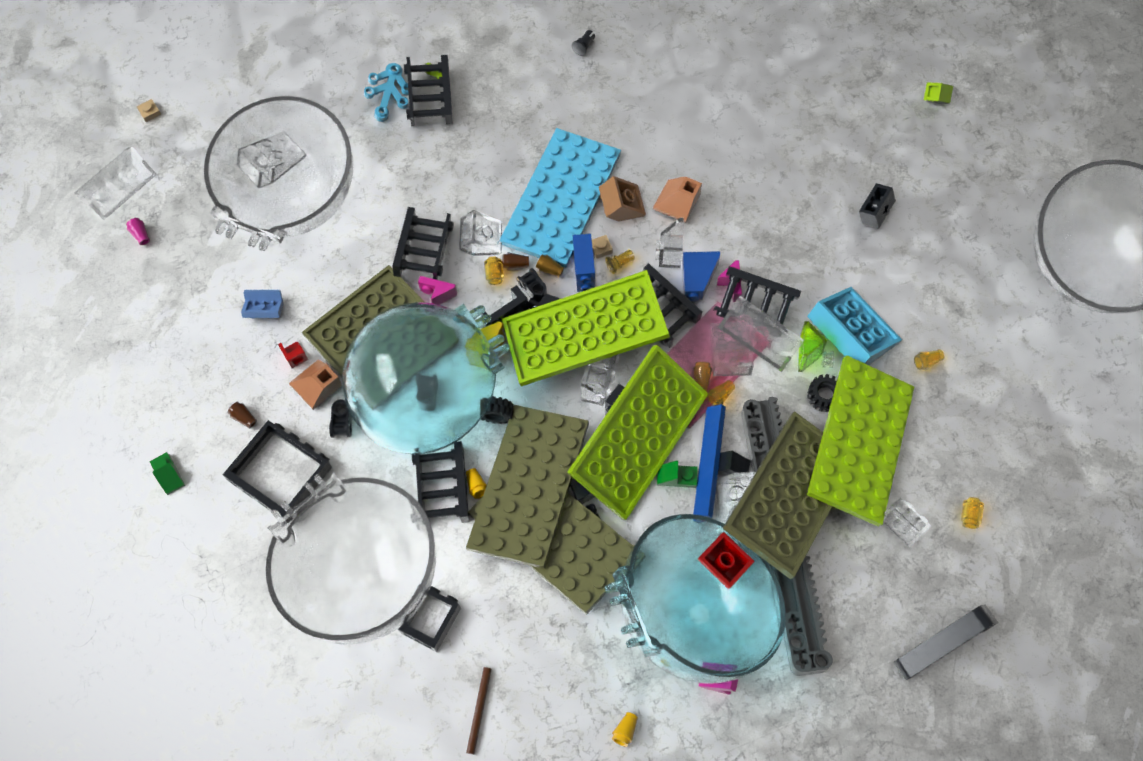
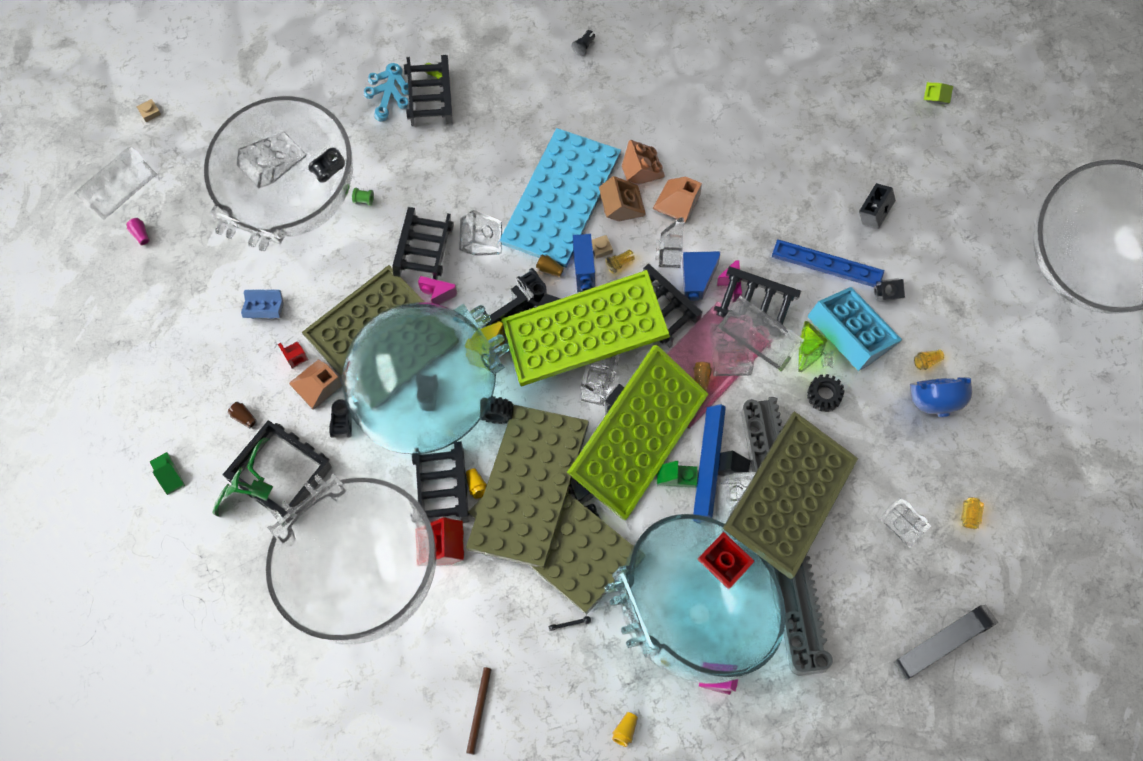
black window [398,586,461,652] -> none
clear yellow brick [484,256,504,285] -> none
reddish brown cone [502,252,529,270] -> none
clear yellow cone [707,380,735,406] -> none
lime plate [807,355,914,527] -> none
none -> green plant [212,438,273,517]
none -> black piece [308,147,345,183]
none -> bright green bush [352,187,374,206]
none -> red slope [419,517,464,567]
none -> black hinge [548,616,591,631]
none -> nougat slope [622,140,665,185]
none -> blue tile [772,239,885,287]
none -> black brick [874,278,905,301]
none -> blue cylinder [910,377,972,417]

